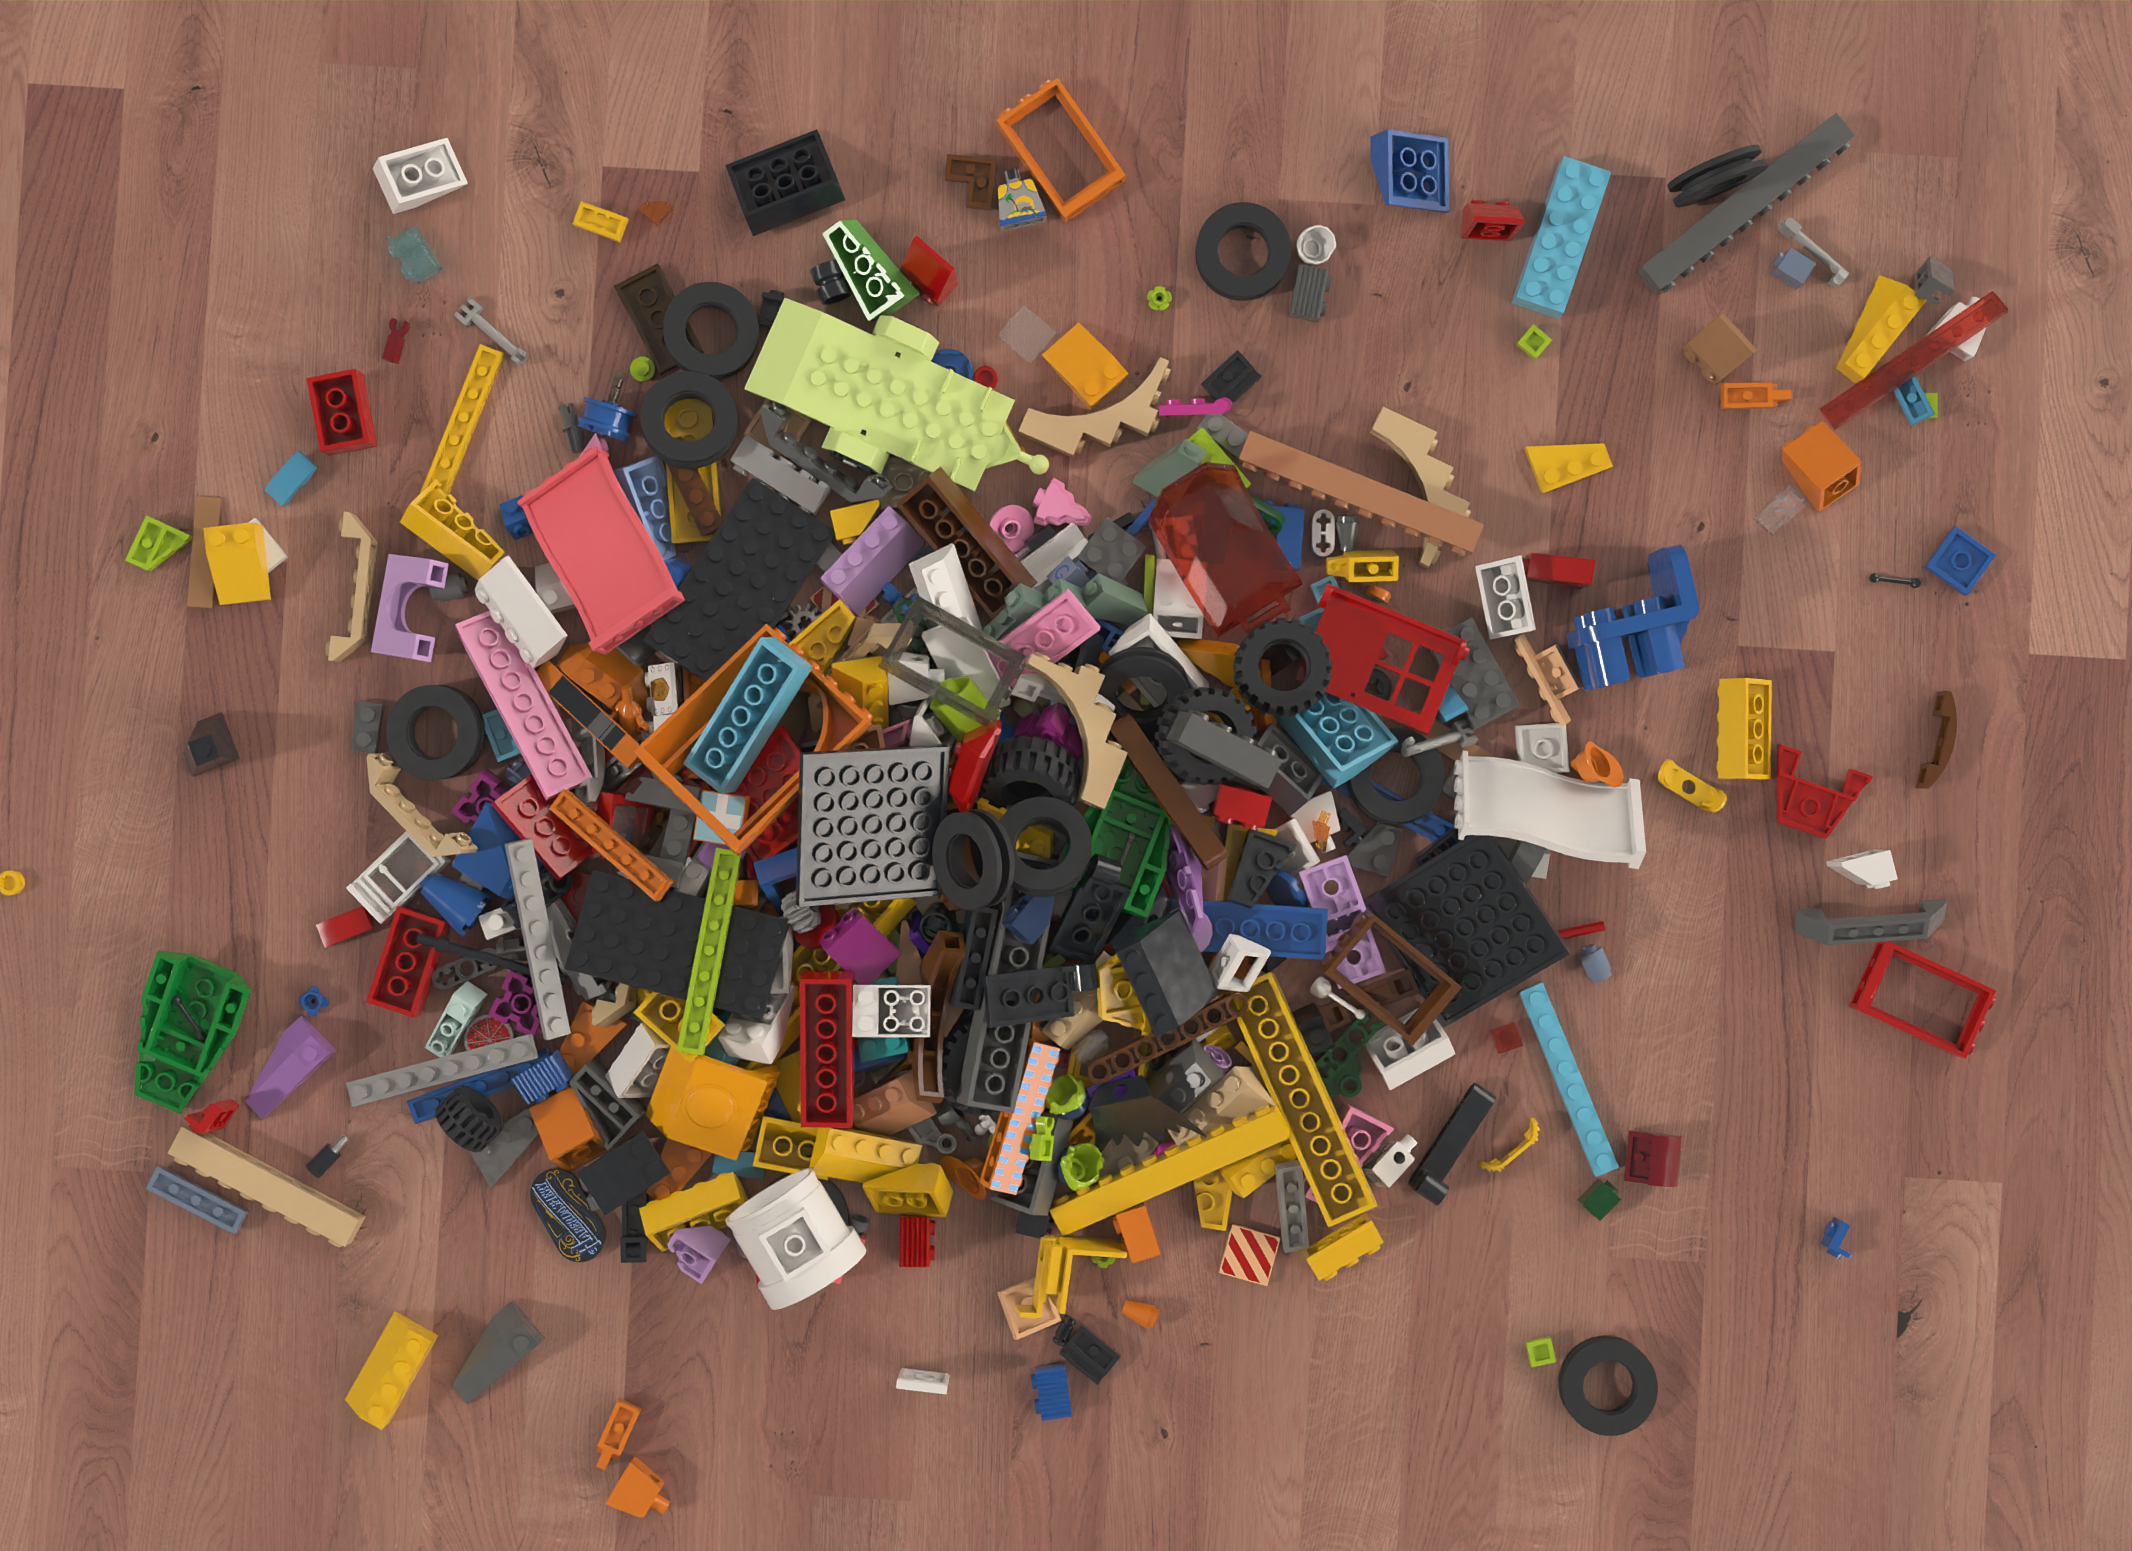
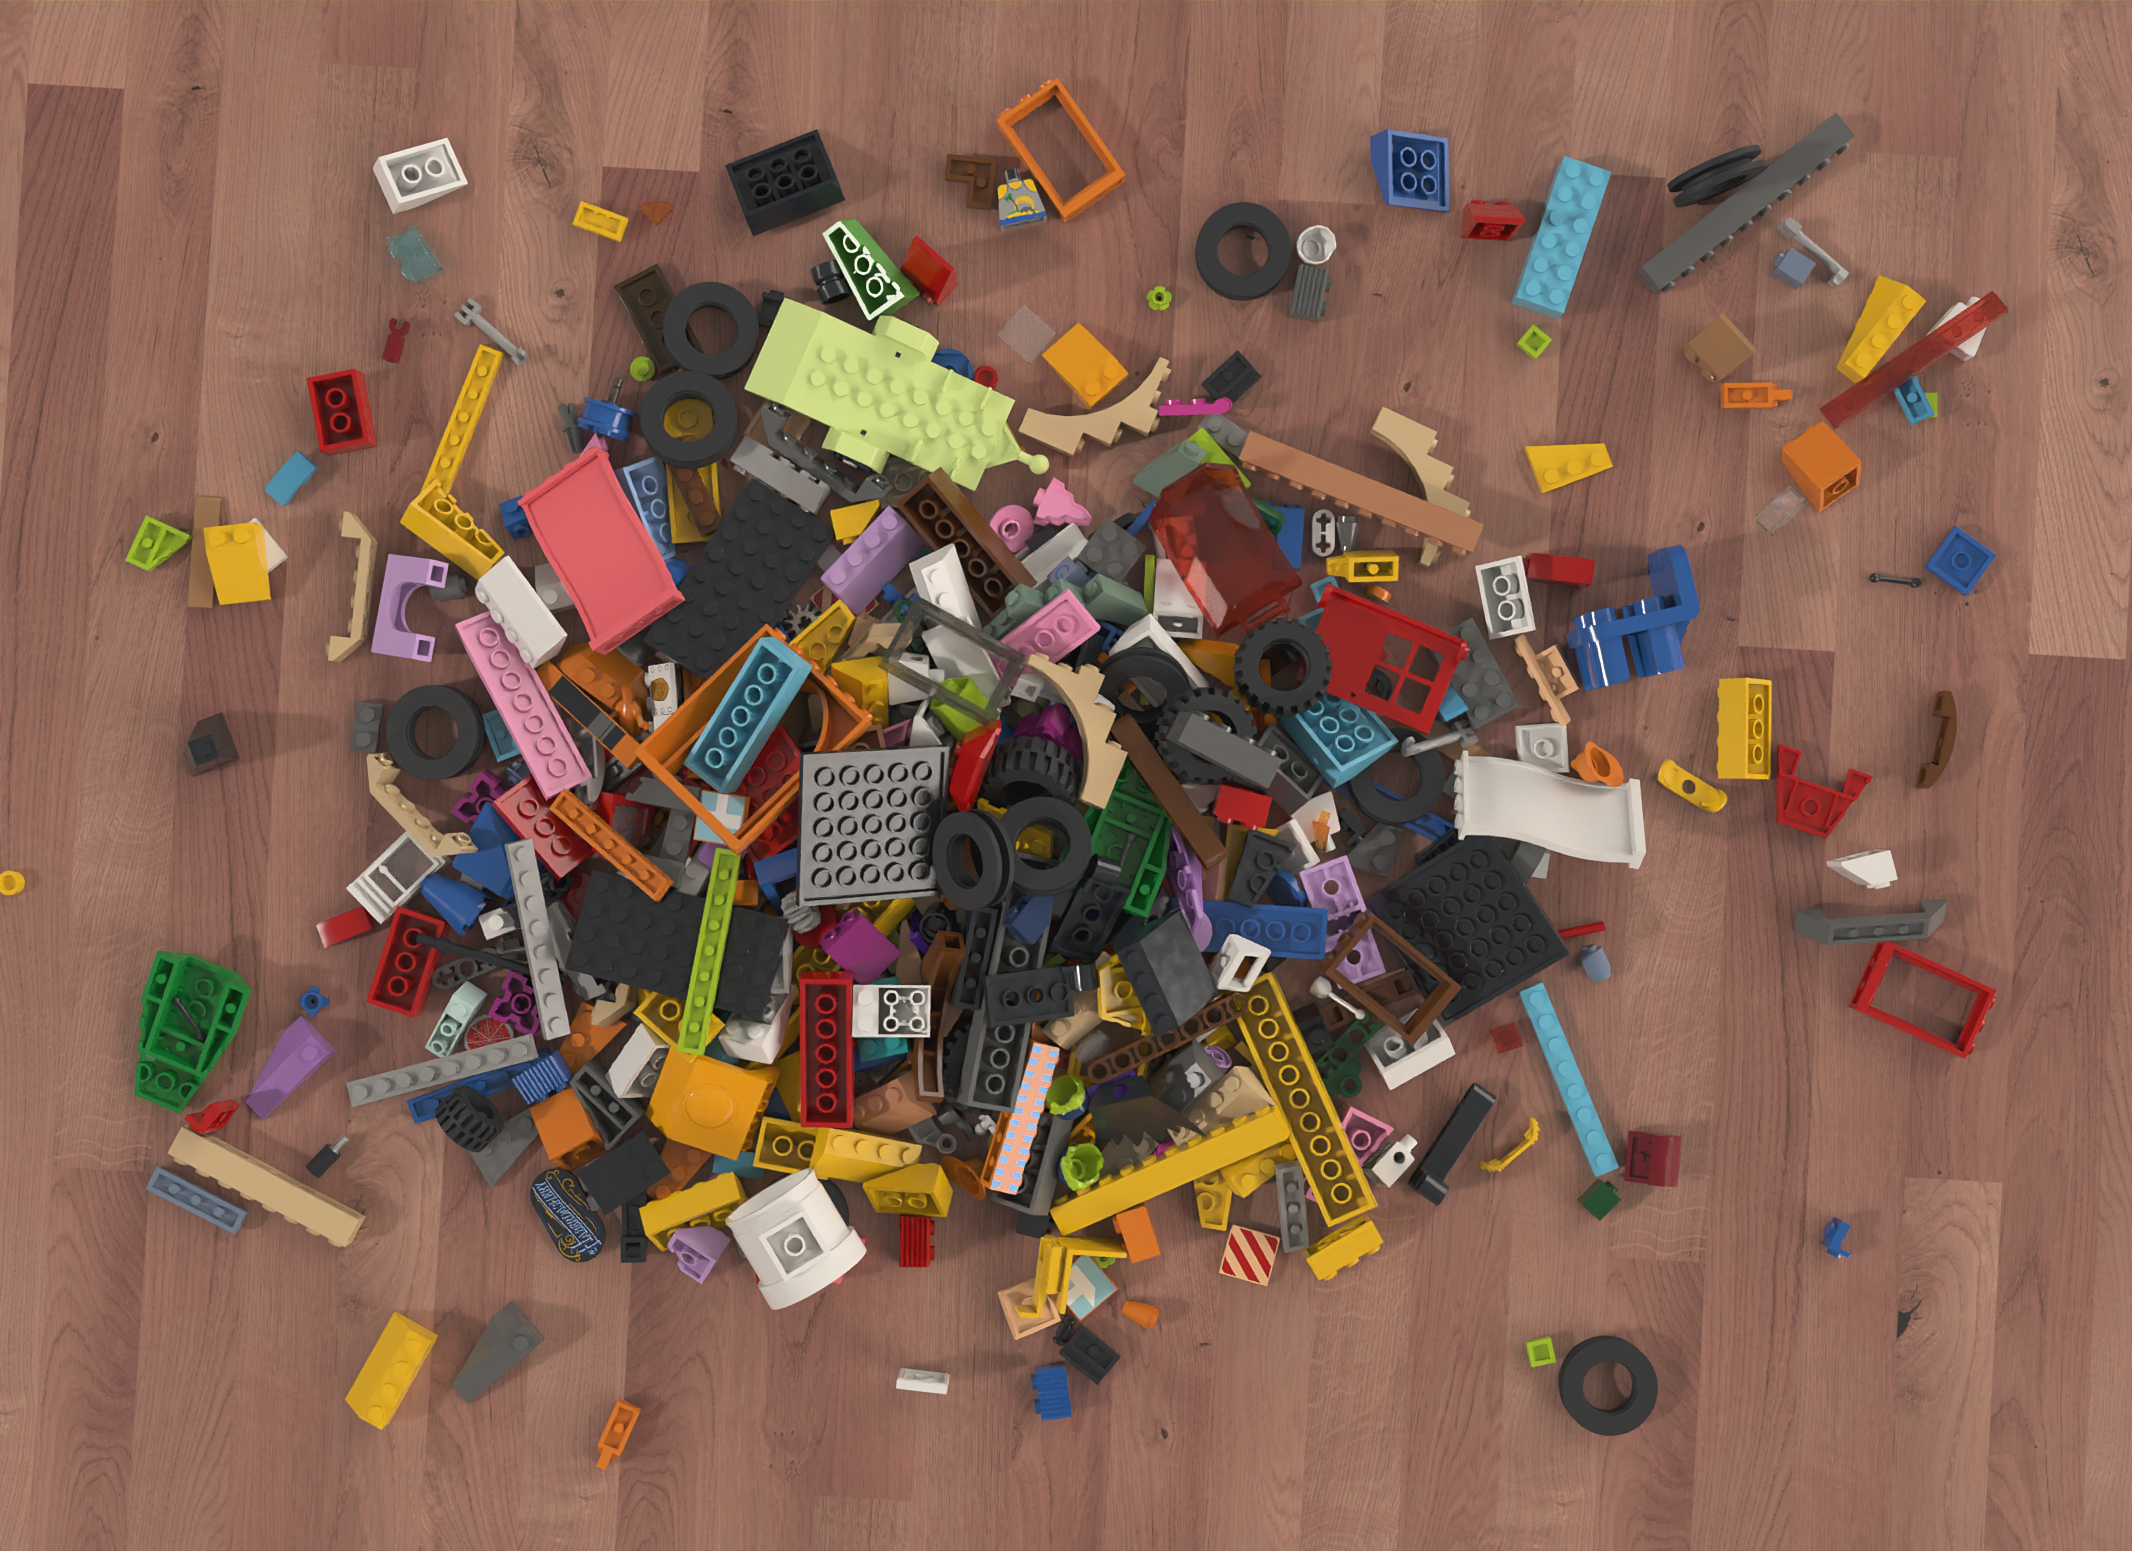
orange torso [605,1456,671,1518] -> none
dark grey hinge [848,1214,869,1235] -> none
lime plate [1029,1116,1055,1161] -> none
dark grey hinge [1914,256,1954,304] -> none
none -> tile [1066,1255,1118,1322]

